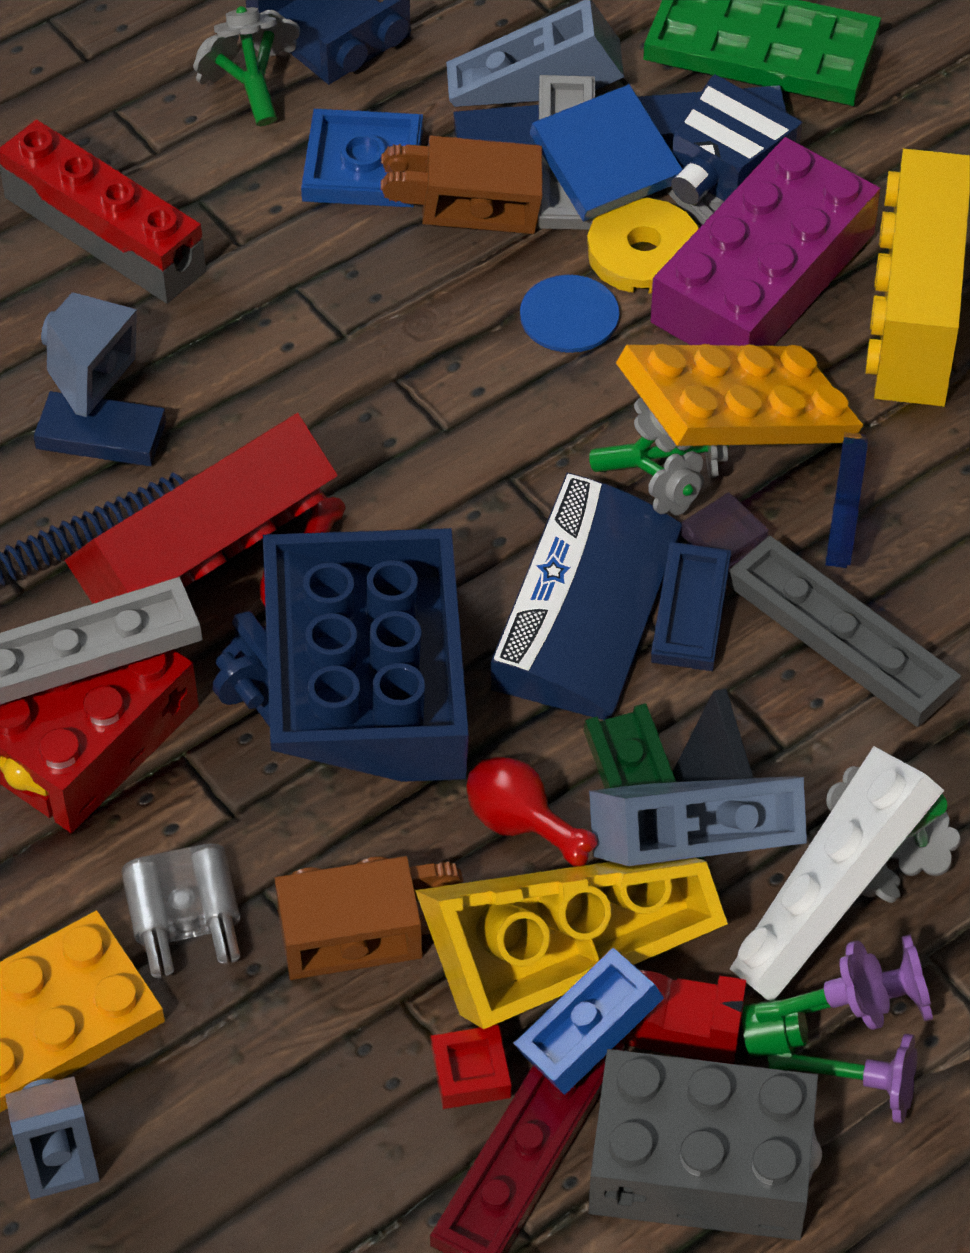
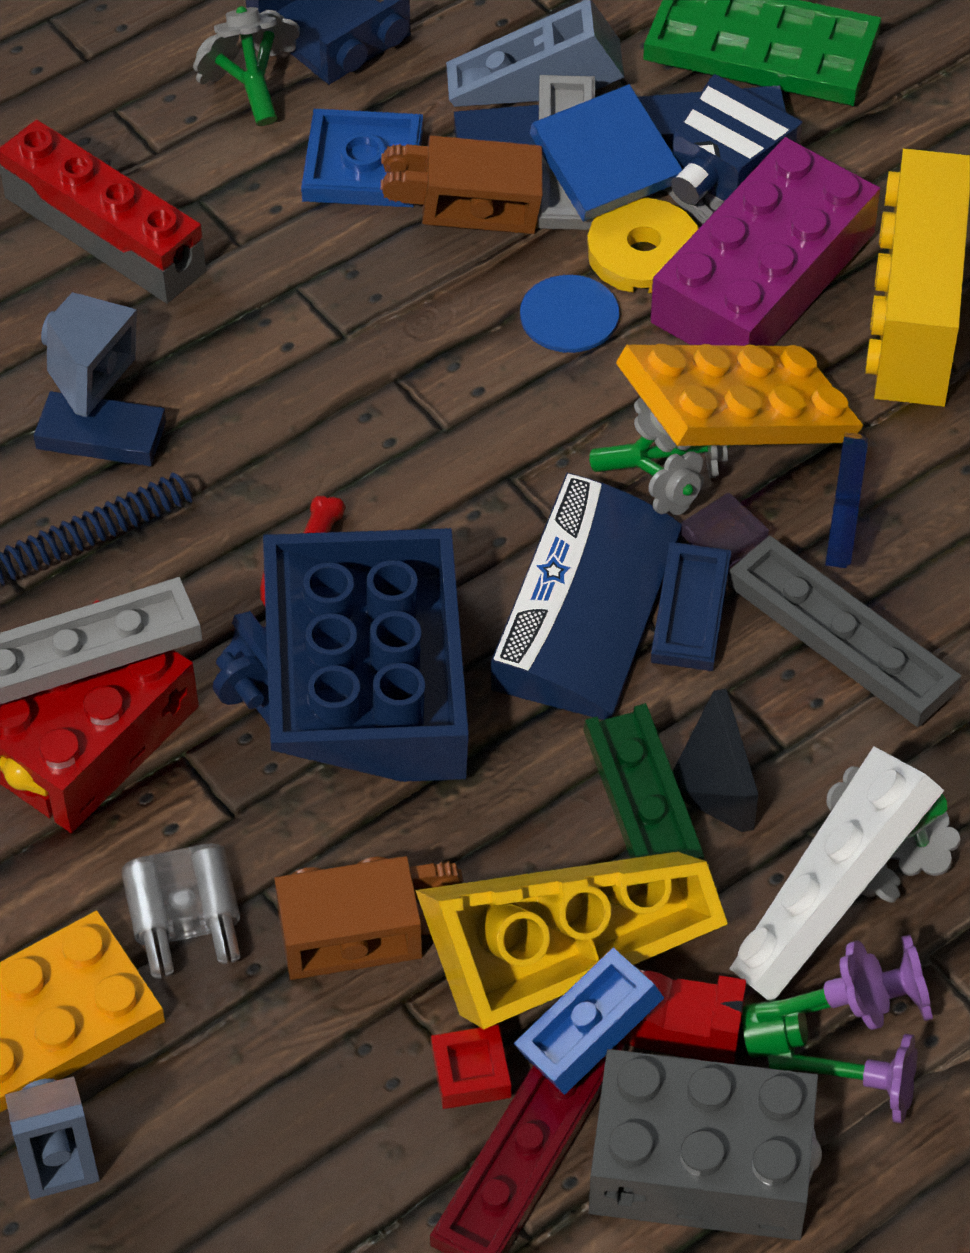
red brick [64,412,338,604] -> none
red piece [466,757,598,867] -> none
sand blue slope [589,776,807,866] -> none

